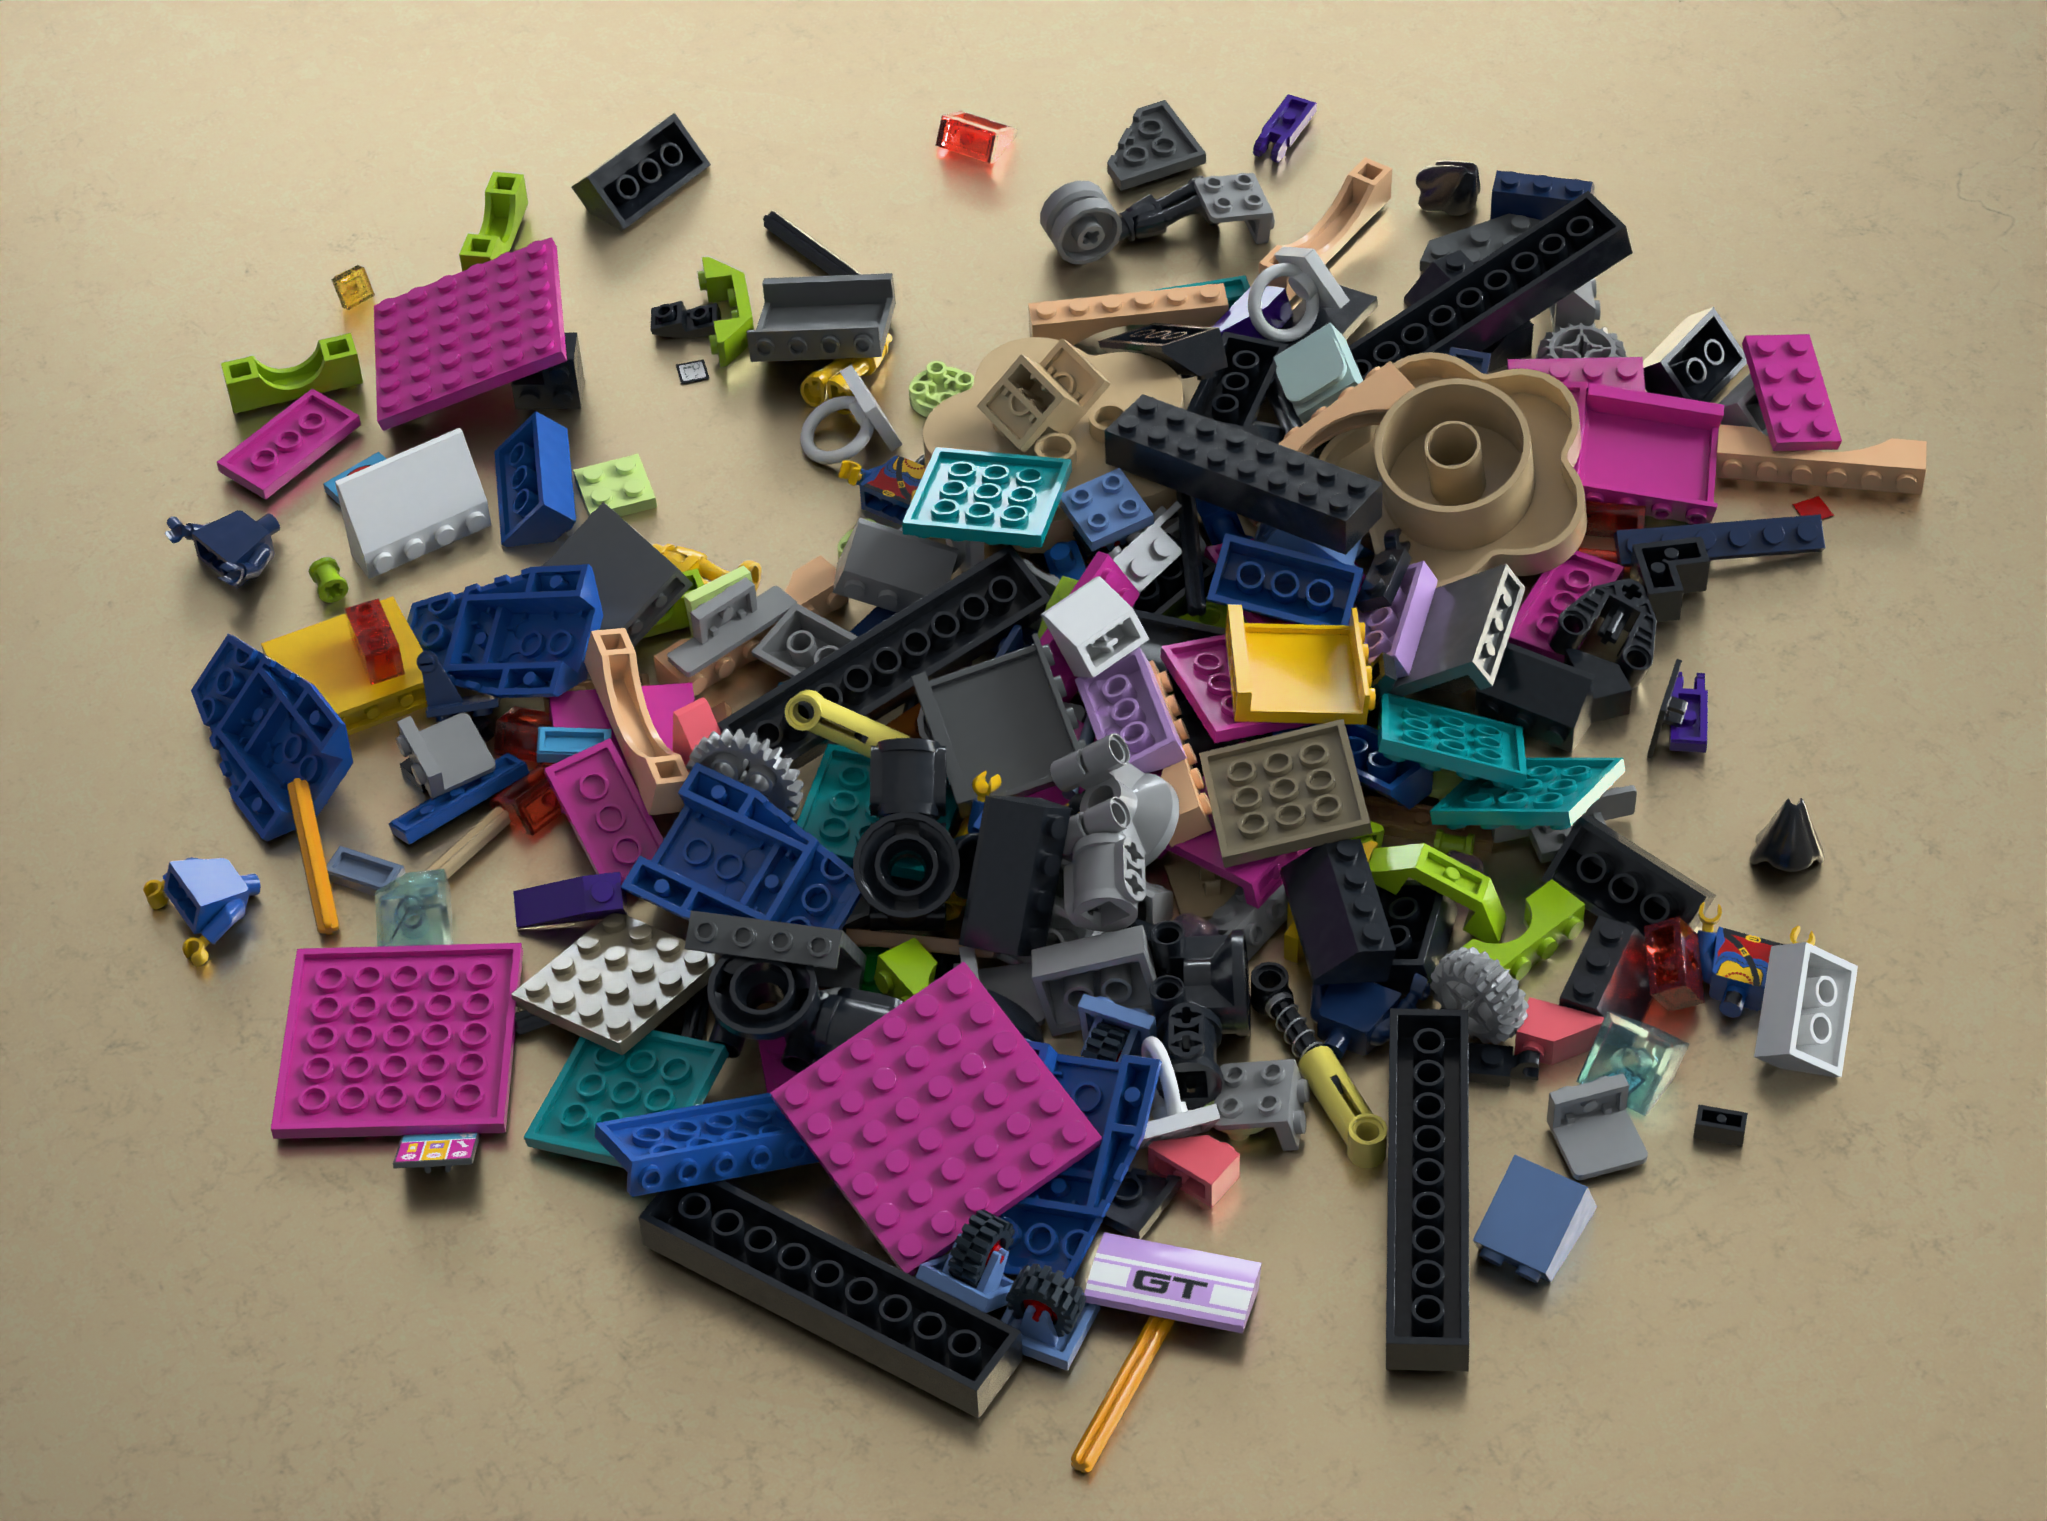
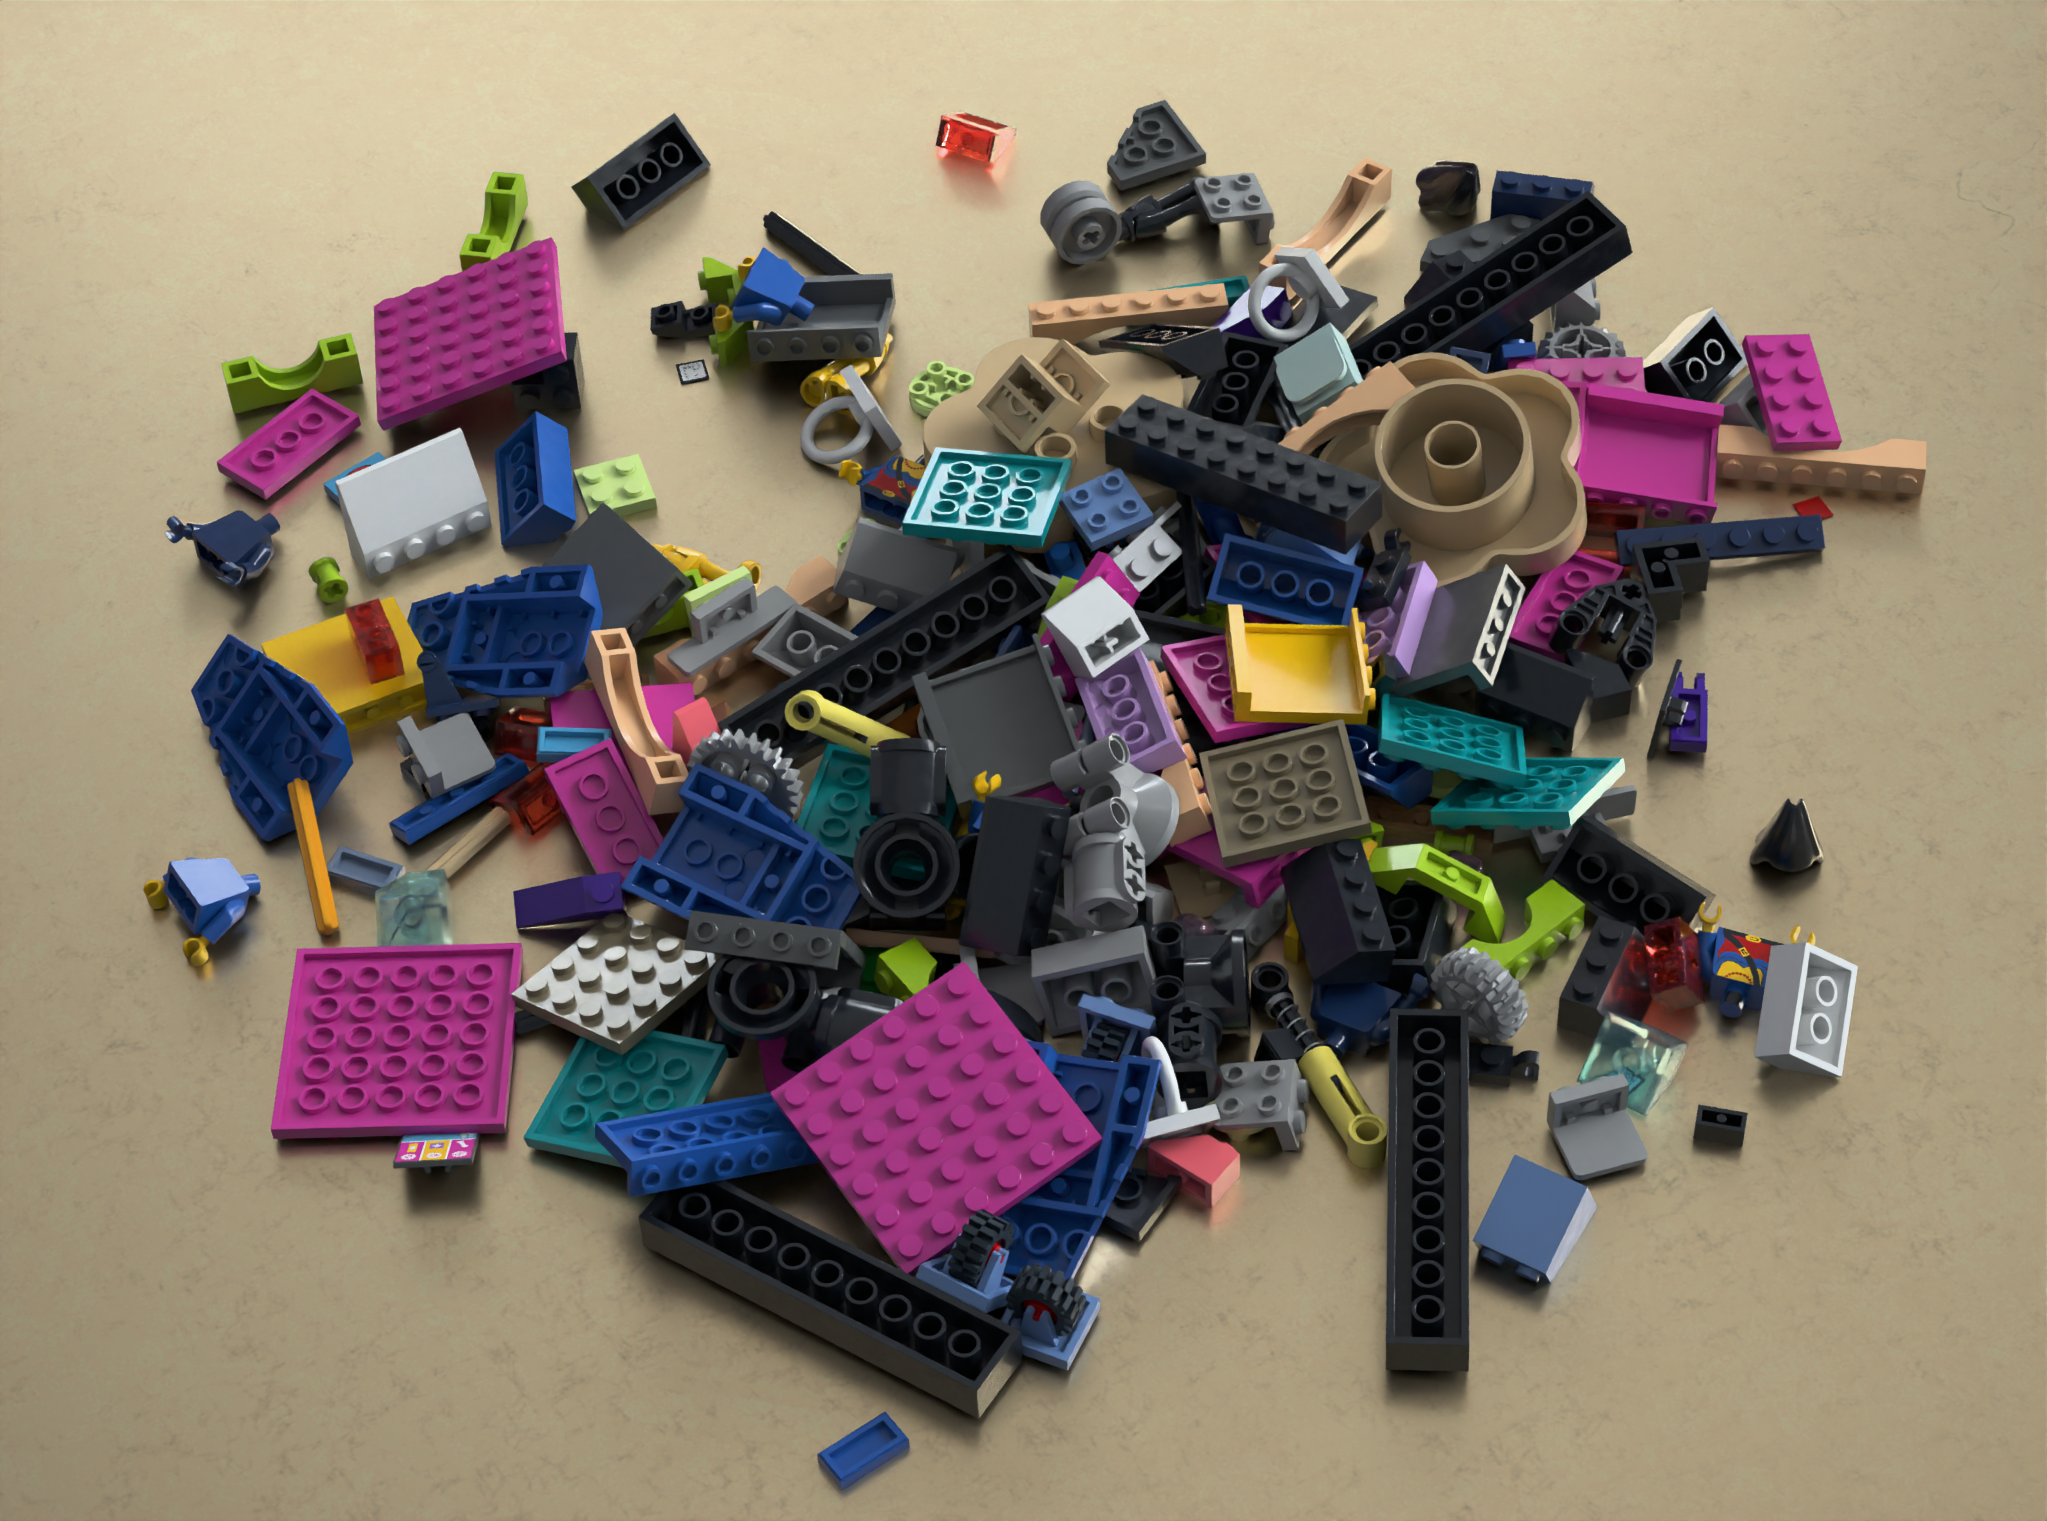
clear yellow tile [331,265,375,310] -> none
light orange axle [1071,1315,1175,1473] -> none
lavender slope [1084,1232,1262,1334] -> none
dark purple hinge [1253,94,1317,163] -> none
coral slope [1514,997,1604,1066] -> none
none -> blue torso [712,247,815,332]
none -> blue tile [817,1412,910,1491]
none -> black slope [1254,1028,1304,1063]
none -> blue plate [1493,339,1537,373]

